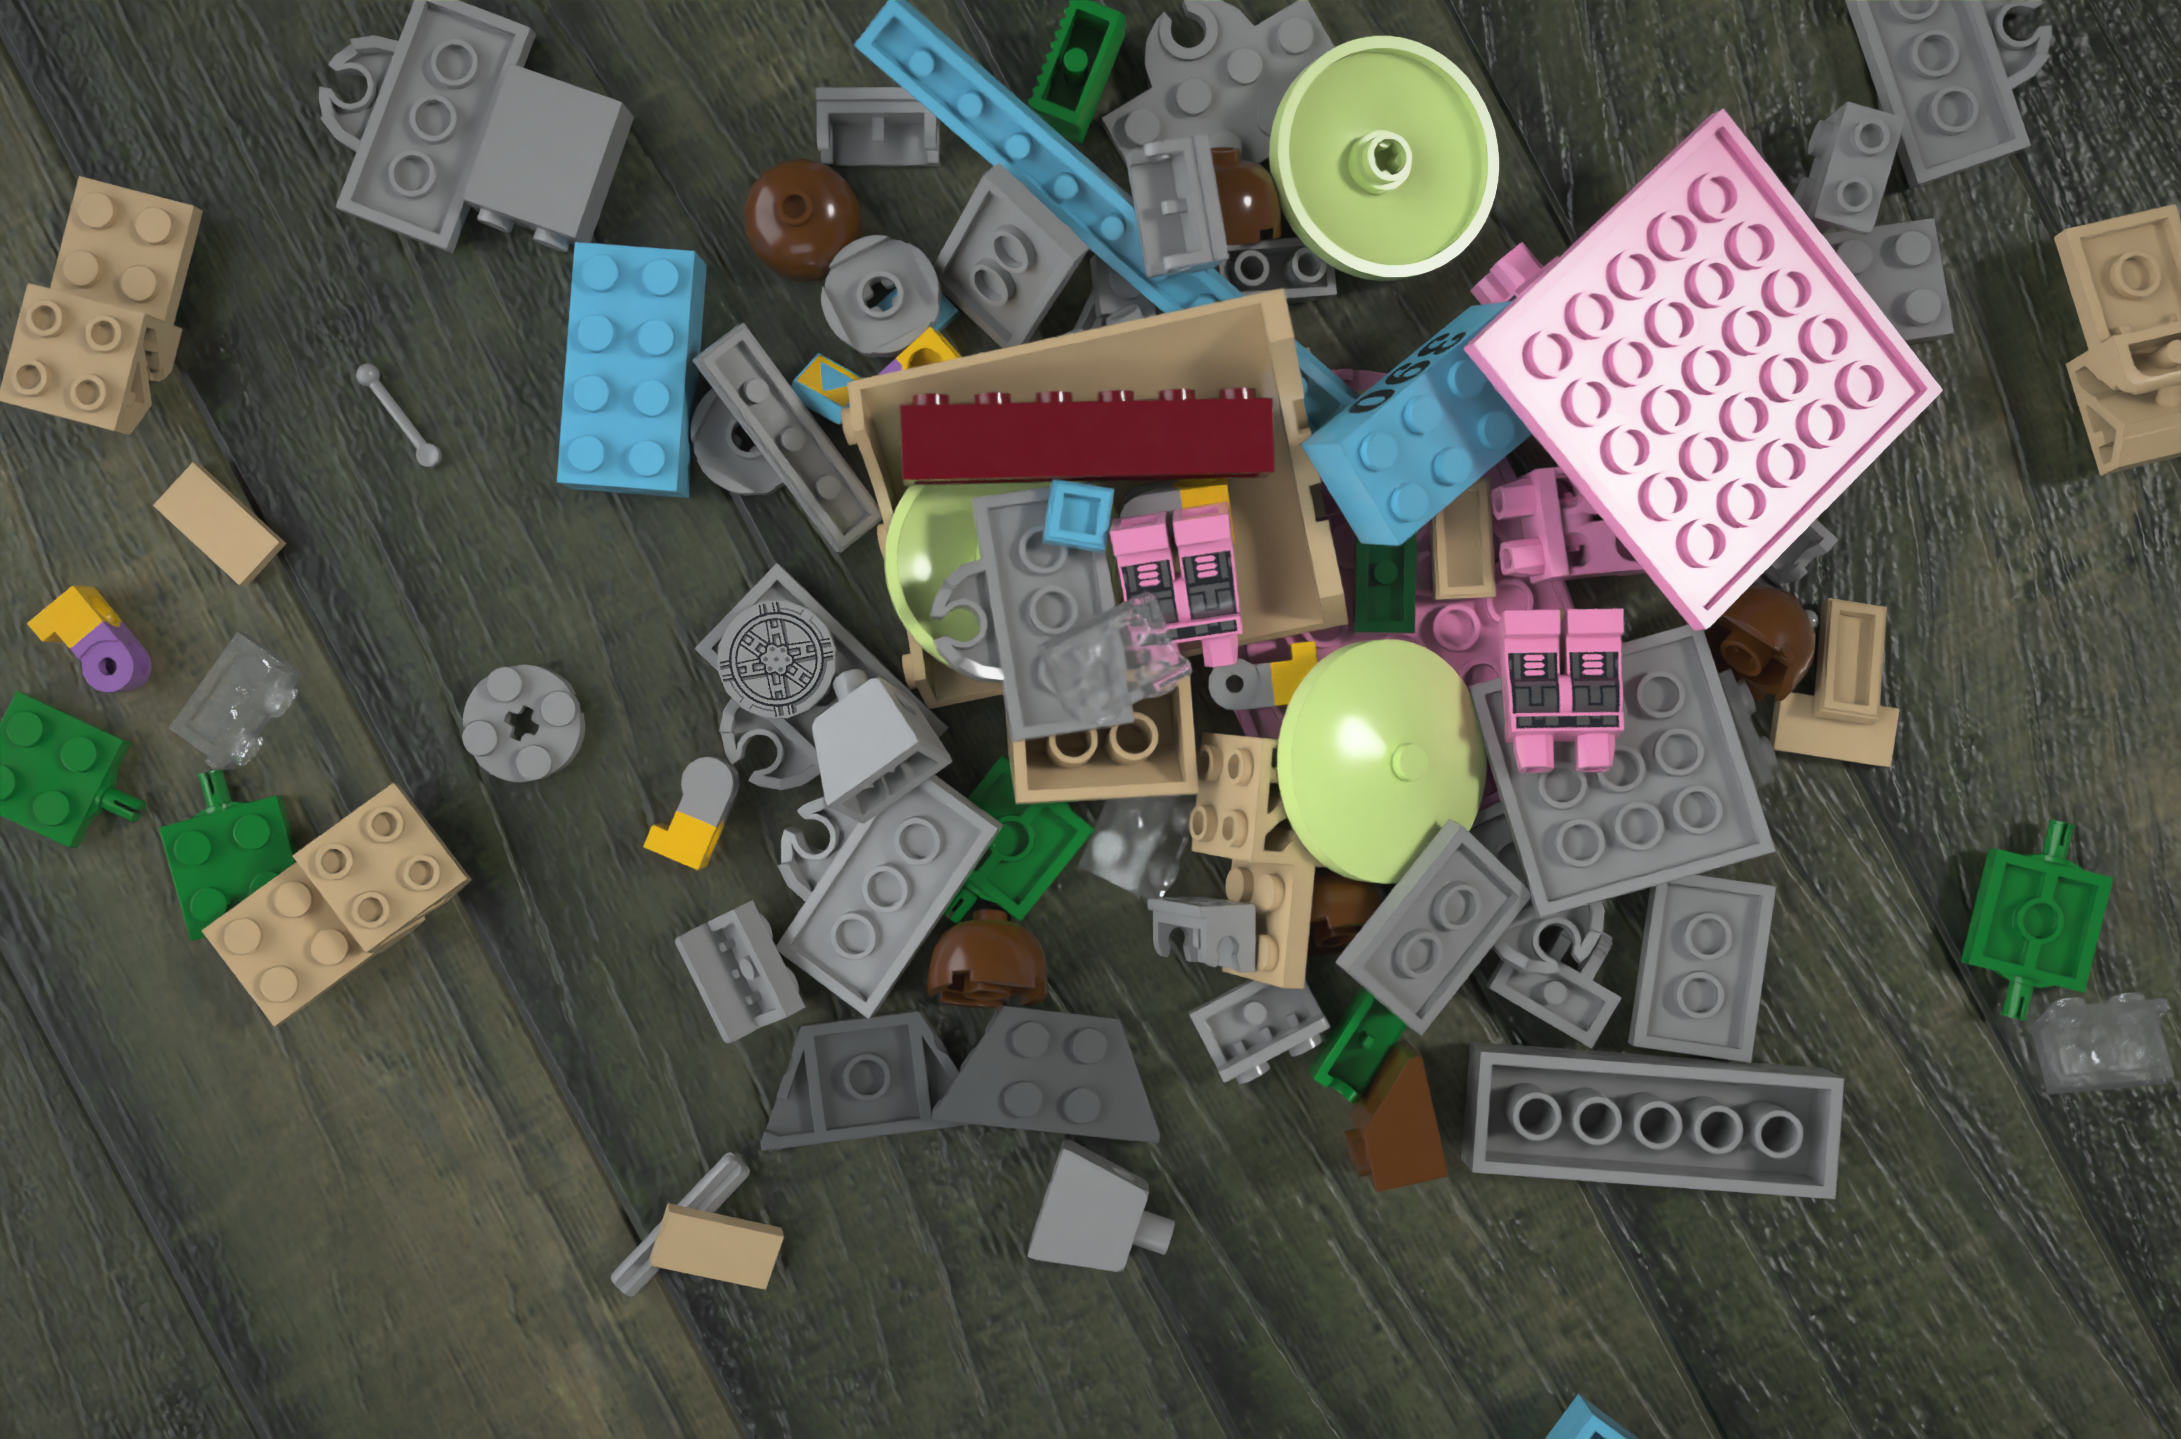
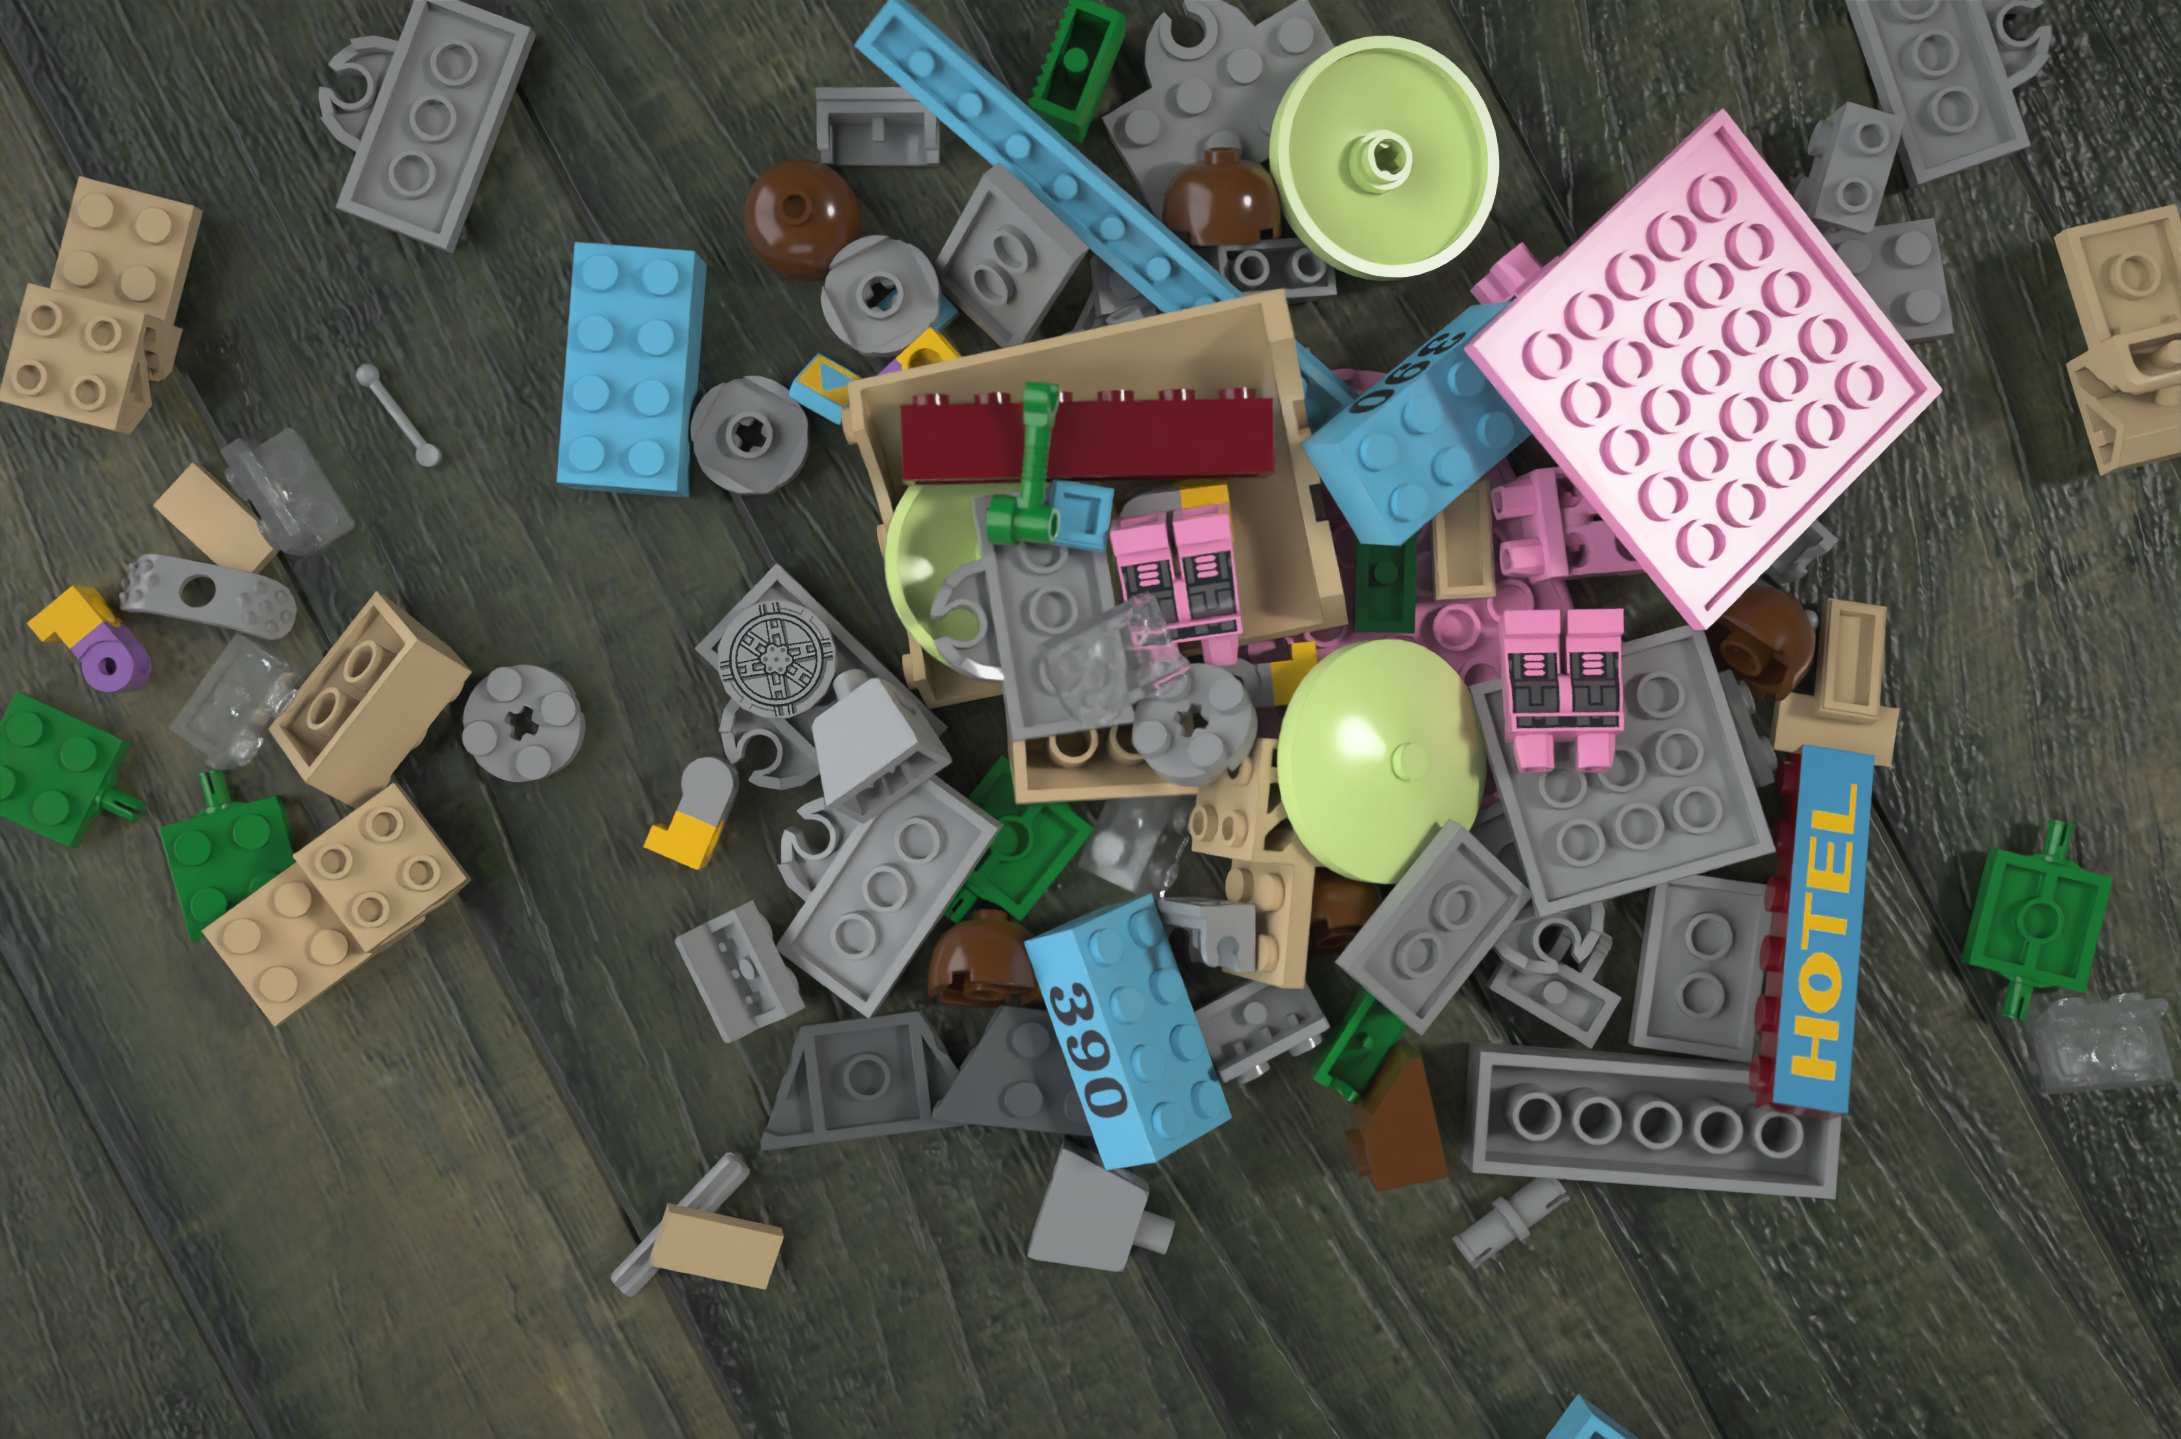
light grey brick [462,63,634,252] -> none
light grey tile [692,323,882,553] -> none
light grey hinge [1126,133,1229,279] -> none
none -> light grey piece [119,554,297,640]
none -> clear bracket [219,428,355,558]
none -> tan slope [268,591,472,809]
none -> green brick [987,381,1060,547]
none -> medium azure brick [1023,893,1232,1170]
none -> light grey plate [1132,663,1258,787]
none -> light grey pin [1452,1177,1570,1270]
none -> brick [1749,744,1875,1120]

